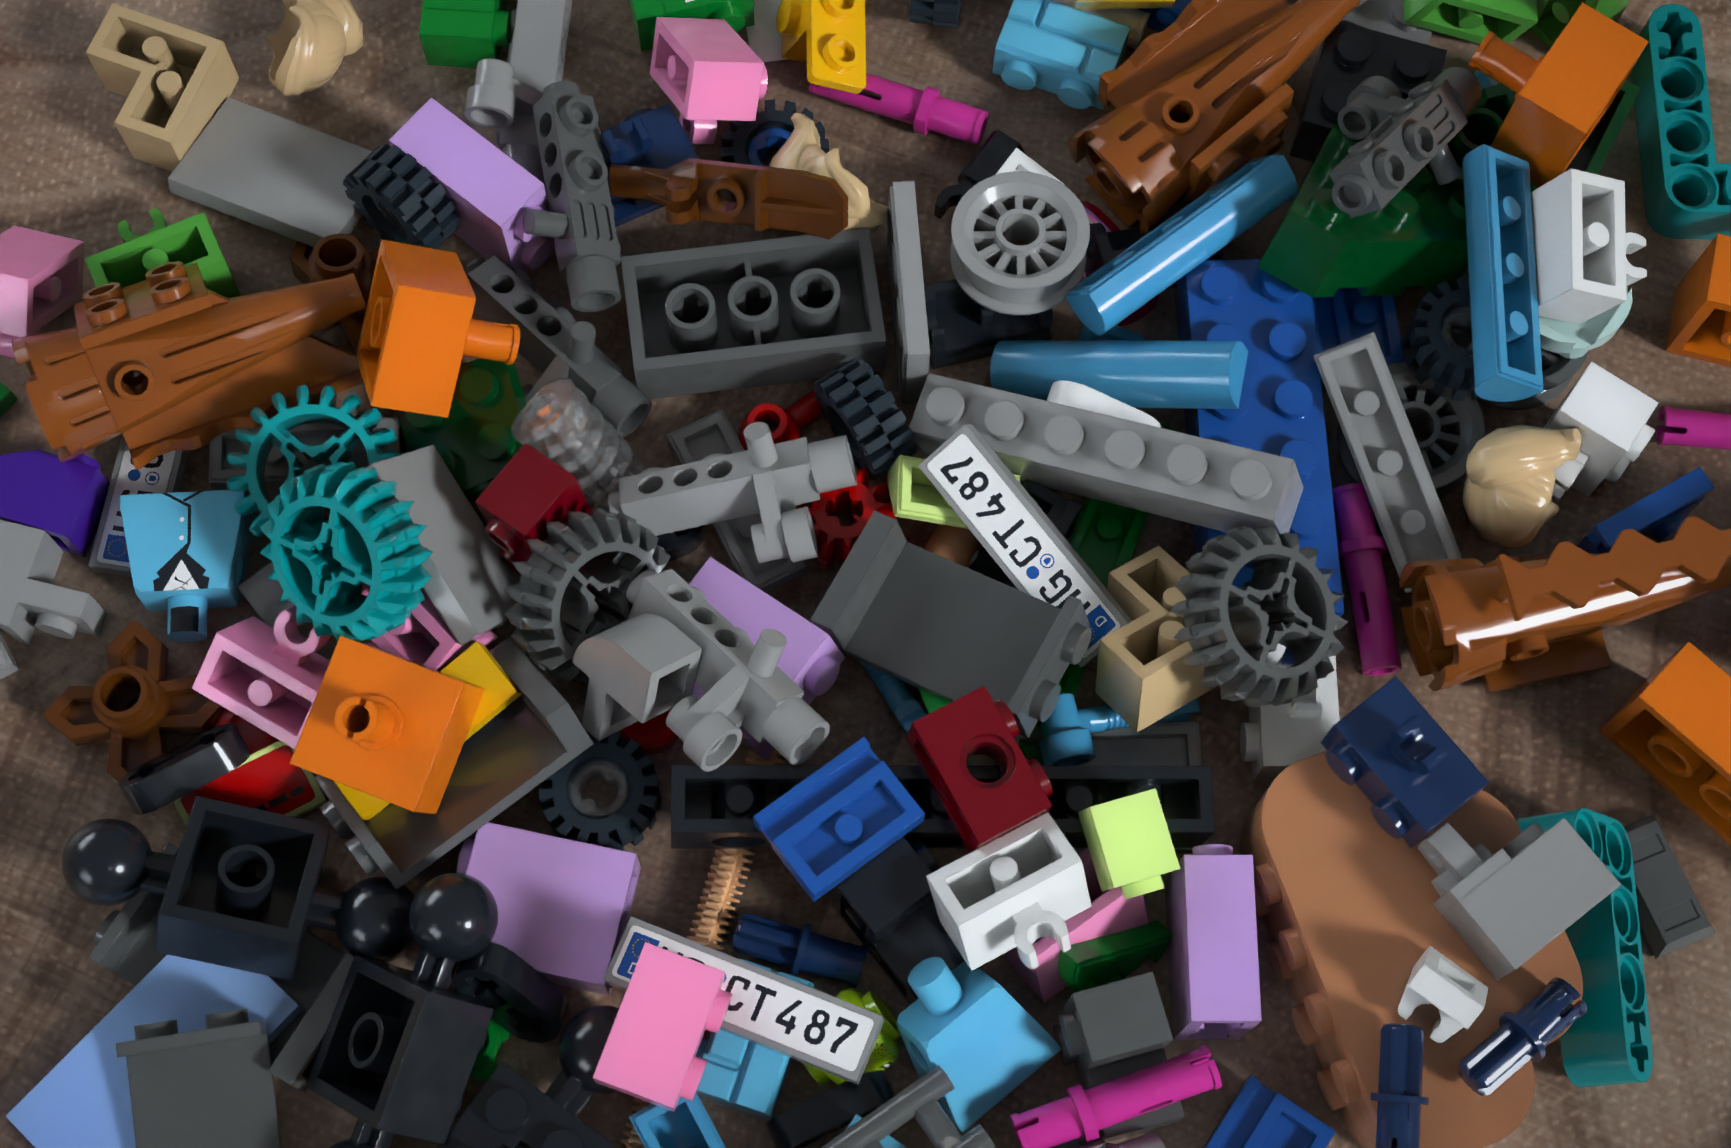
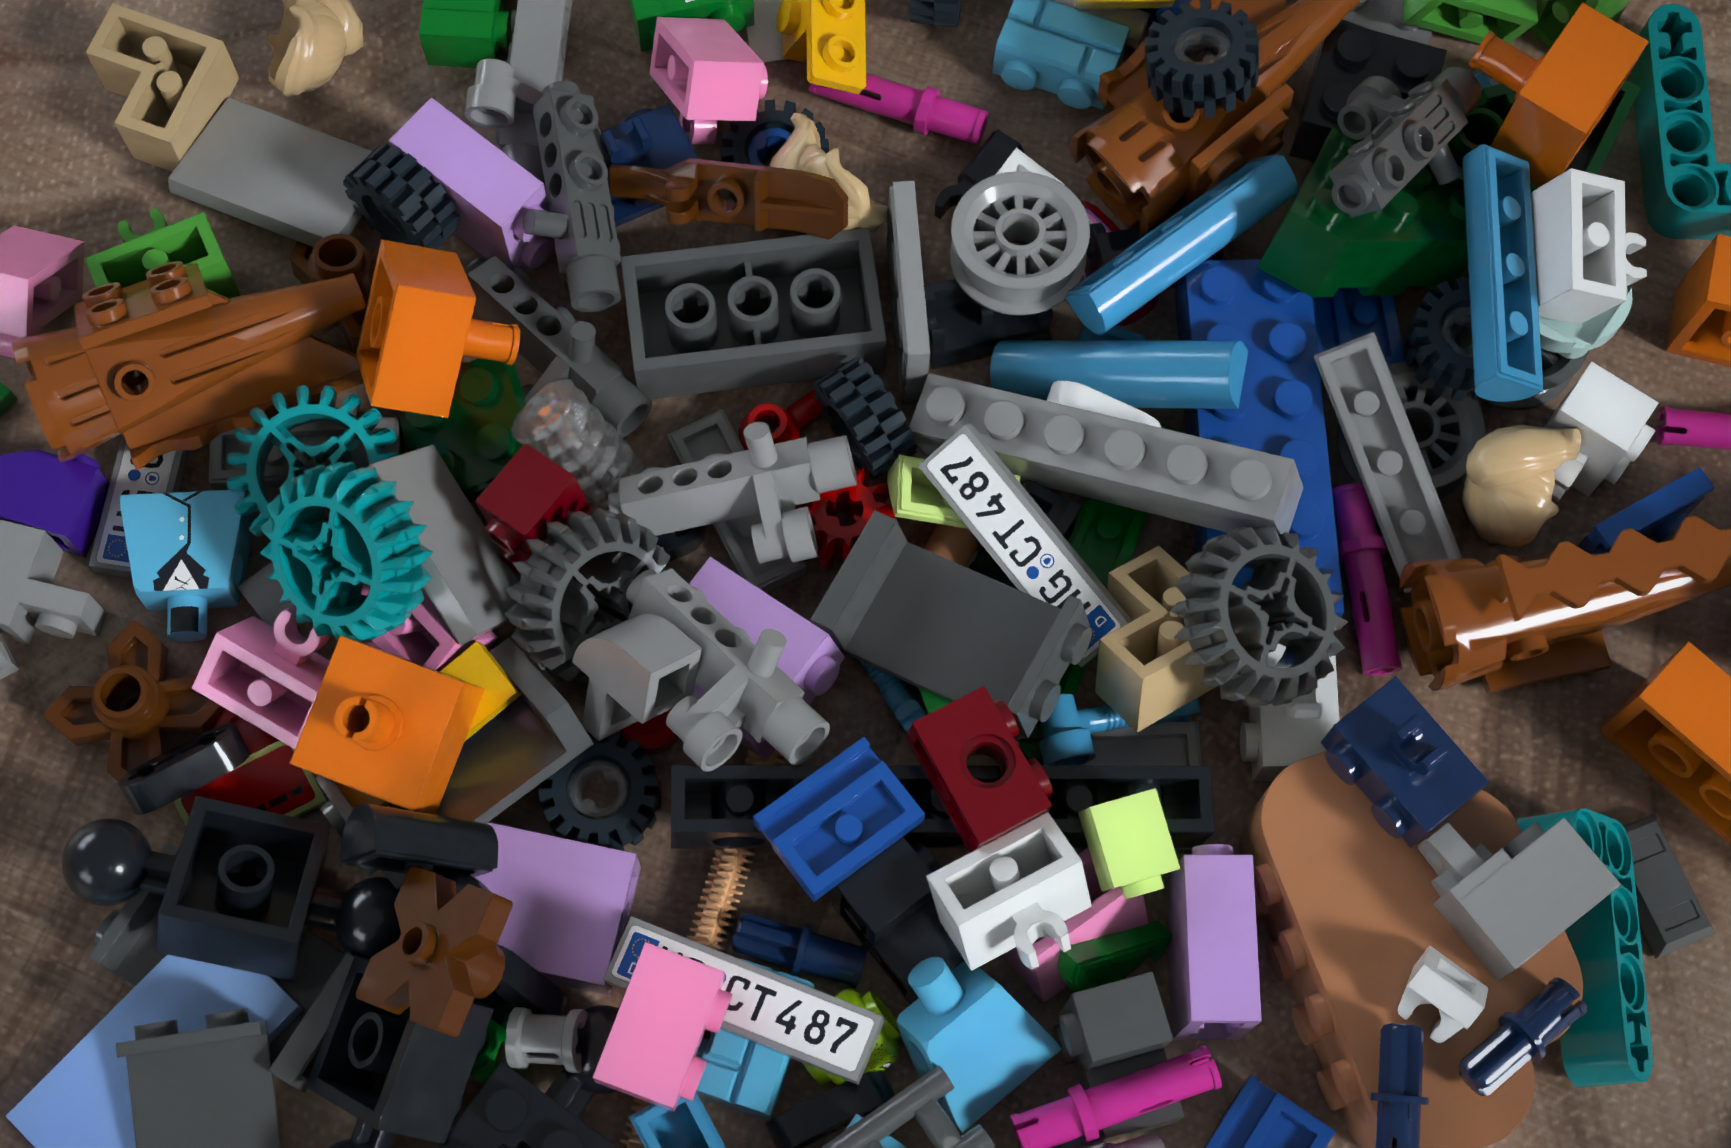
none -> black brick [340,803,498,877]
none -> reddish brown plant [356,866,513,1038]
none -> light grey bush [505,1007,588,1073]
none -> black bush [1145,0,1259,118]

